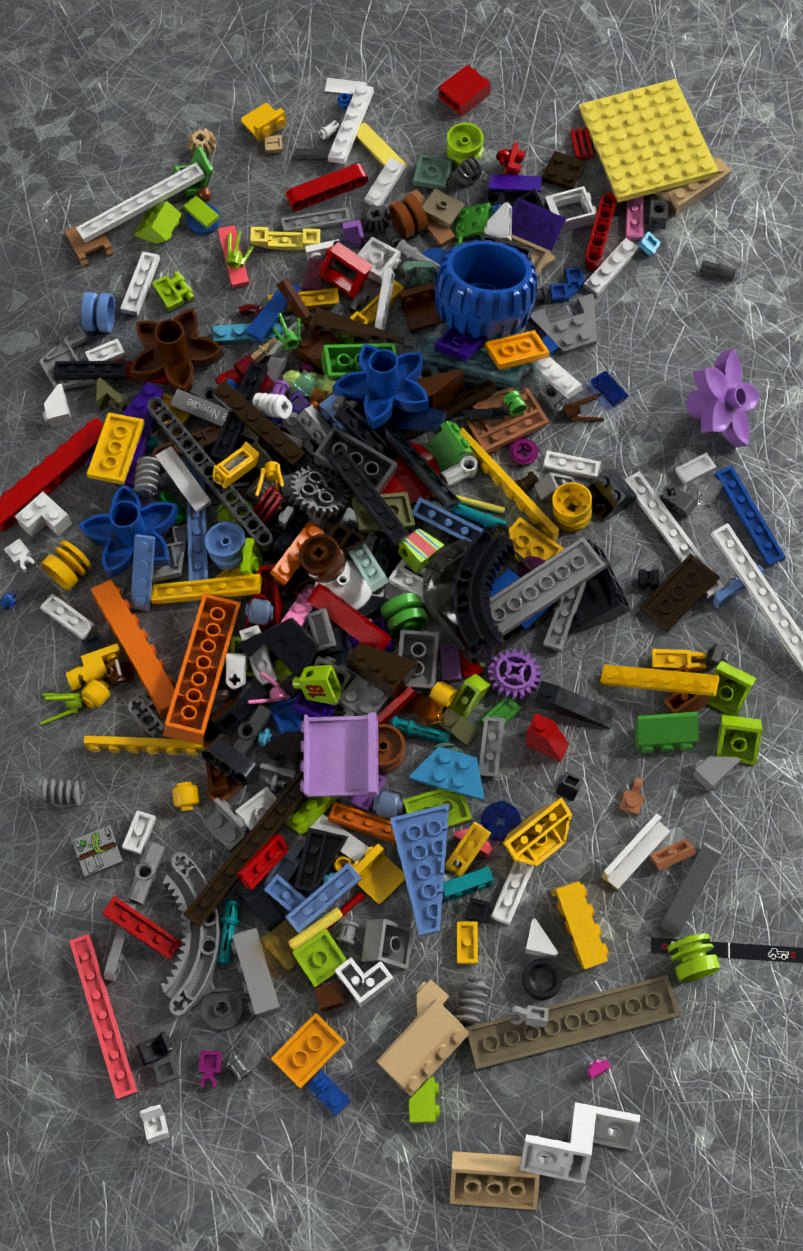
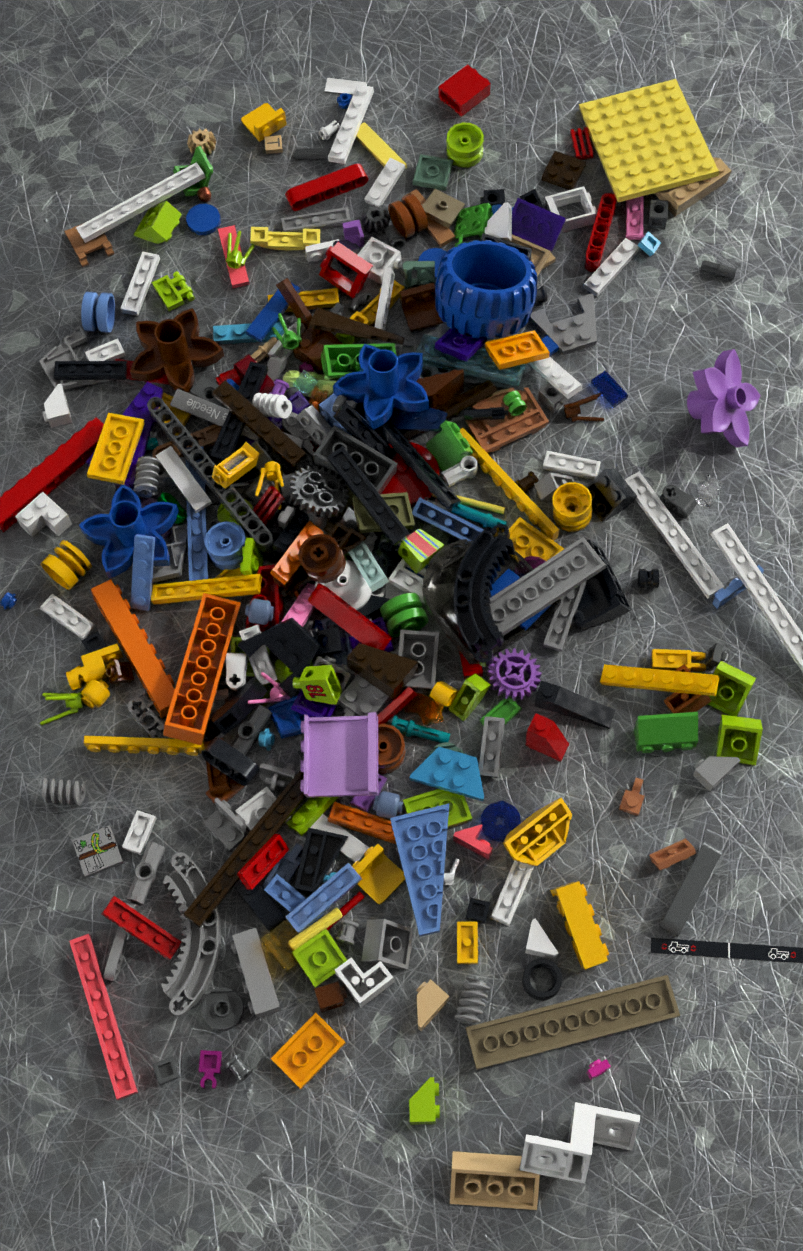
white plate [4,538,36,572] -> none
olive slope [96,378,127,412] -> none
black bracket [136,1032,172,1066] -> none
white bracket [140,1105,169,1144] -> none
yellow head [172,781,199,811] -> none
lime tile [184,196,220,229] -> none
teal pin [217,900,242,965] -> none
dark red arm [238,303,263,317] -> none
clear smoke slope [262,731,304,764] -> none
clear pink plate [302,258,324,291] -> none
blue plate [306,1070,351,1117] -> none
light grey tile [307,608,337,652] -> none
yellow plate [333,857,353,872] -> none
tan slope [376,999,469,1097] -> none
light grey pin [396,240,440,276] -> none
olive slope [436,707,480,747] -> none
medium lavender tile [439,643,462,683] -> none
teal piece [443,866,494,903] -> none
yellow plate [445,822,491,878] -> none
dark grey gear [455,156,484,186] -> none
dark purple piece [489,174,541,192] -> none
red hips [496,142,525,175] -> none
magenta gear [509,438,538,466] -> none
light grey plate [511,1005,549,1028] -> none
blue tile [549,267,585,303] -> none
black slope [556,772,584,801] -> none
white fence [602,814,670,891] -> none
dark brown tile [639,553,720,633] -> none
lime wheel [668,933,721,983] -> none
white tile [674,452,716,486] -> none
blue plate [715,465,786,567] -> none

